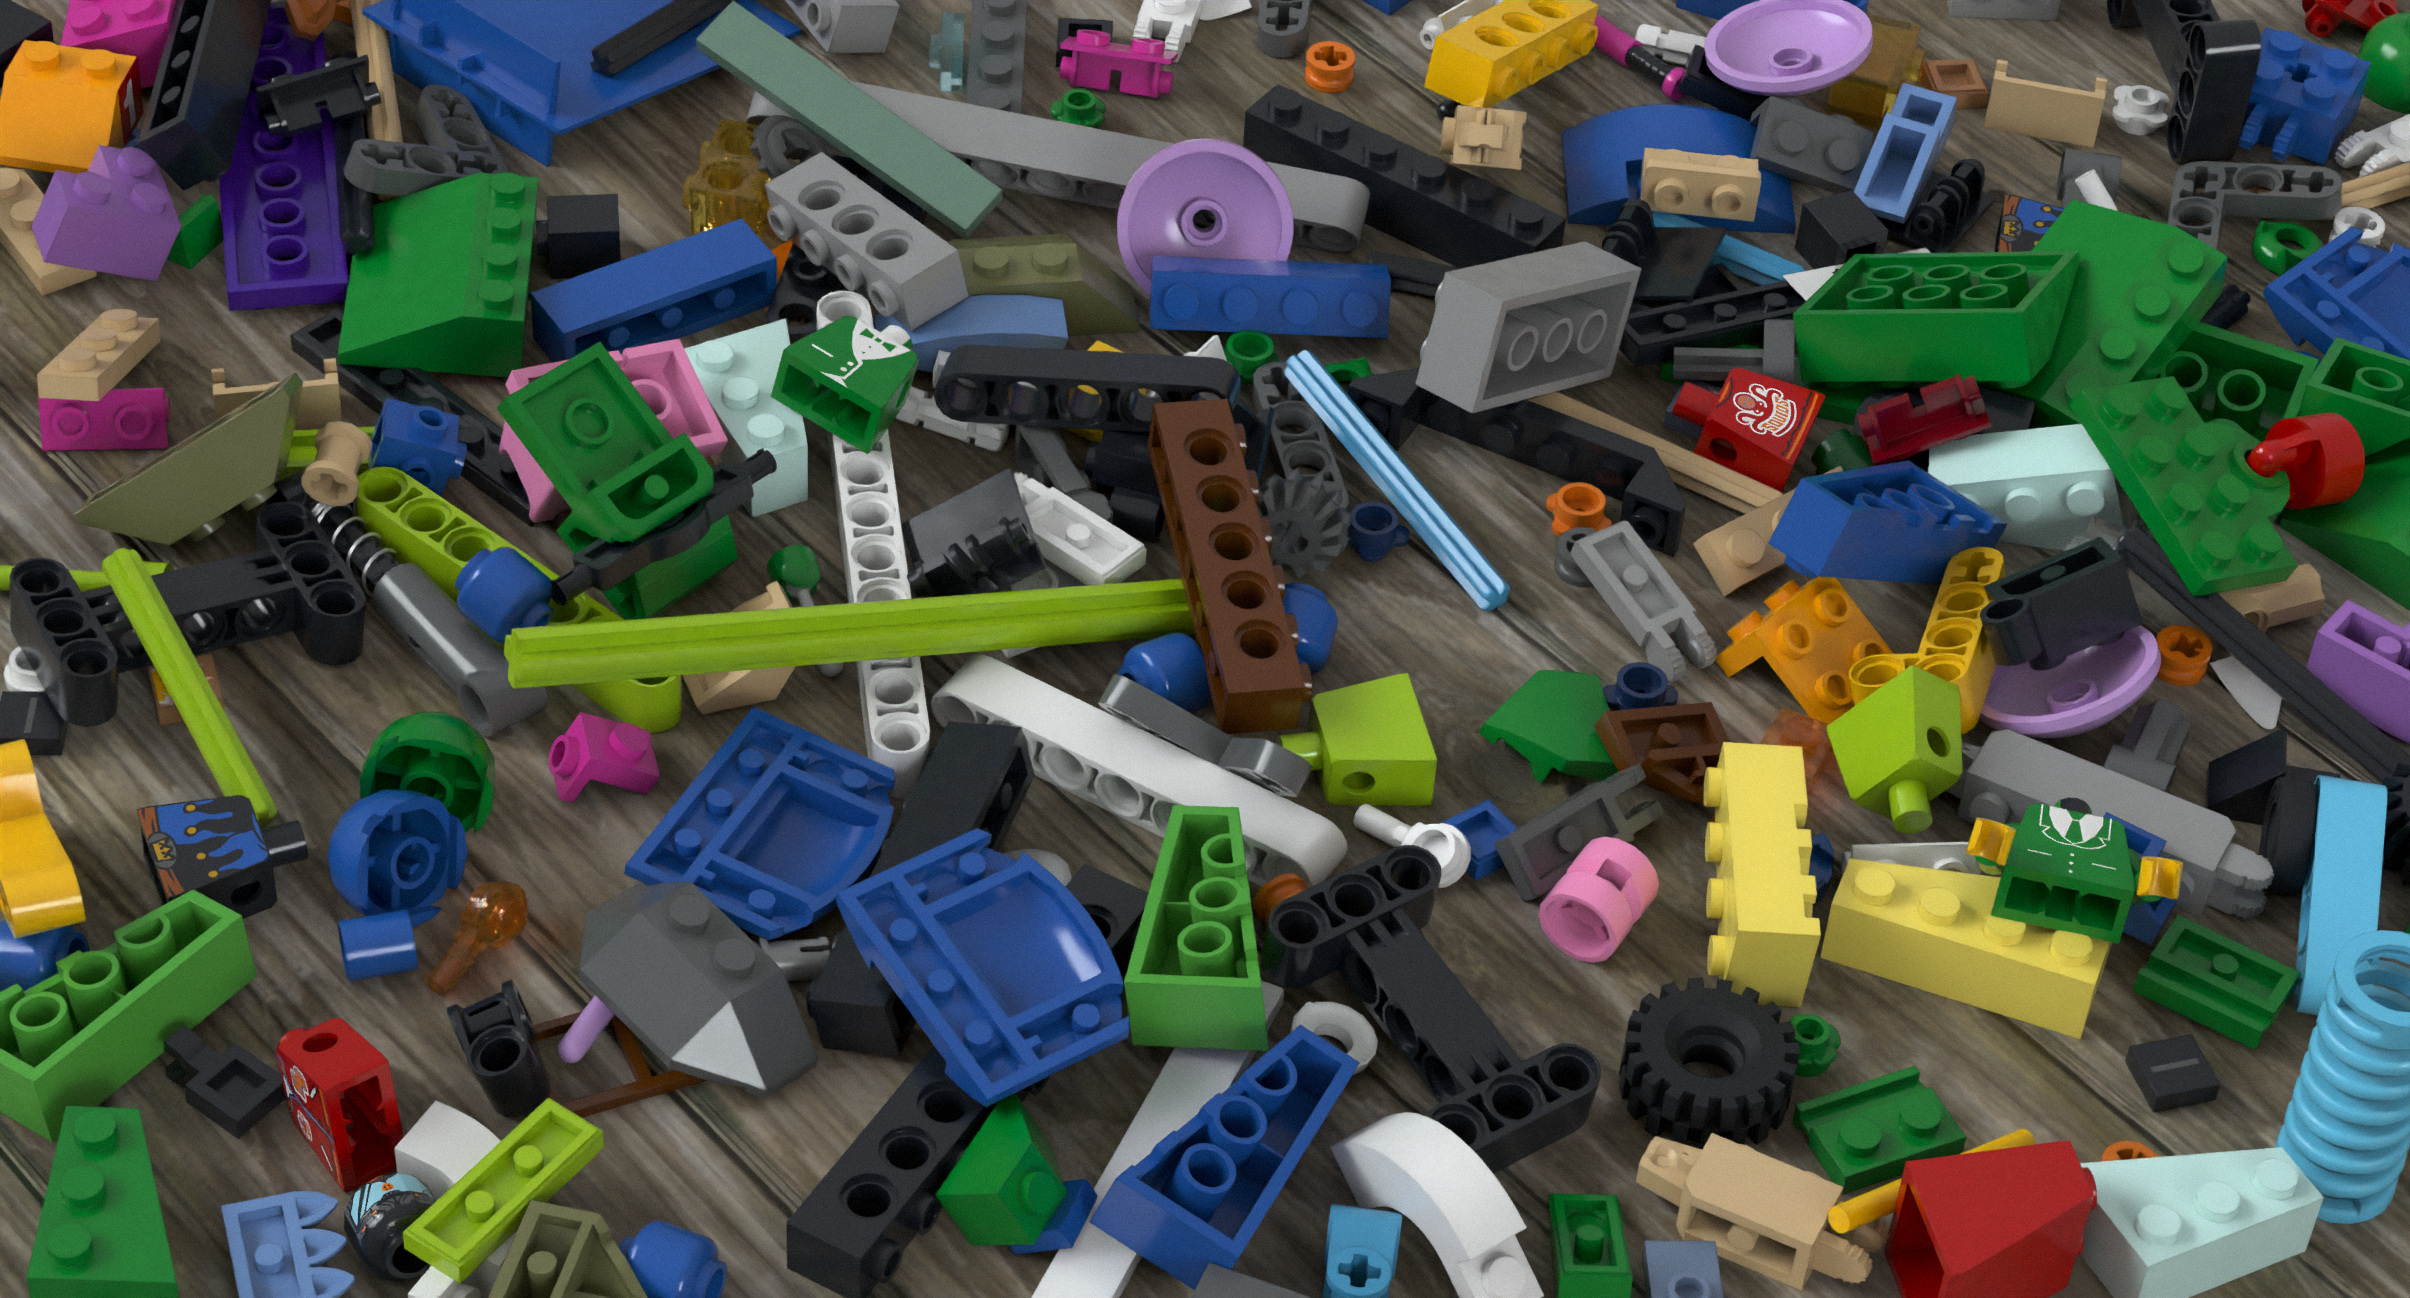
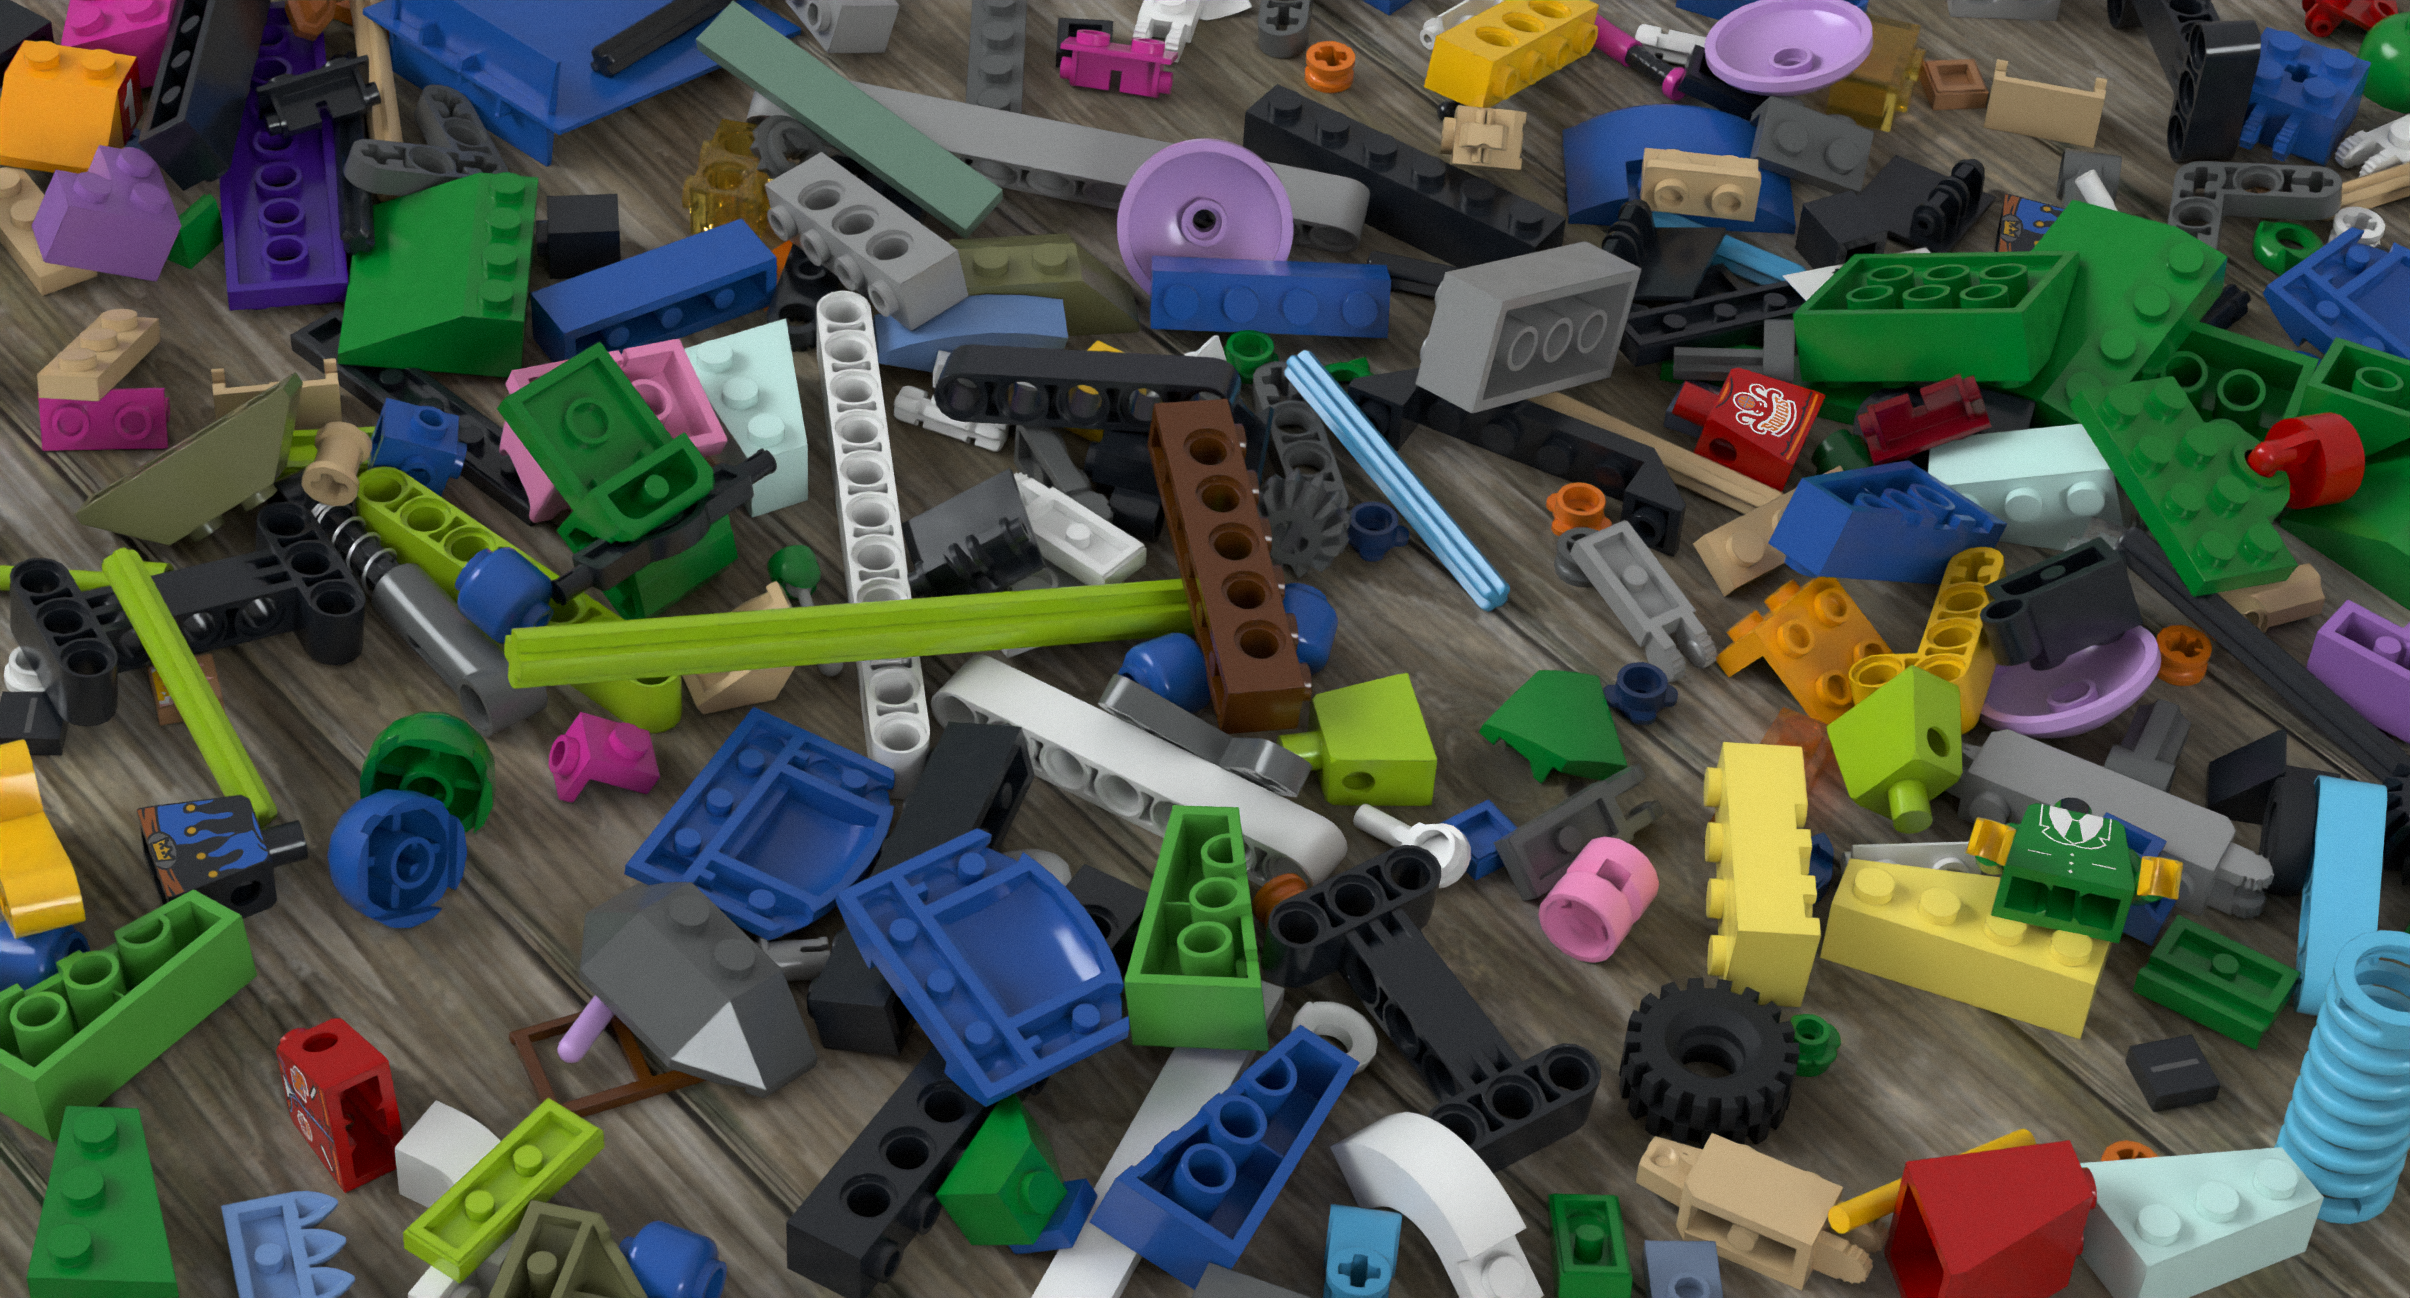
black plate [164,1025,286,1139] -> none
blue beam [338,909,418,982] -> none
black head [344,1172,437,1282] -> none
clear orange plate [424,880,528,996] -> none
black piece [447,979,551,1118] -> none
green torso [771,316,919,454] -> none
clear light blue plate [929,12,965,92] -> none
green plate [1051,89,1106,129] -> none
reddish brown slope [1594,702,1738,804] -> none
green plate [1792,1066,1966,1195] -> none
medium blue slope [1854,83,1957,224] -> none
white plate [2112,85,2169,135] -> none
white sticker [2210,656,2282,729] -> none

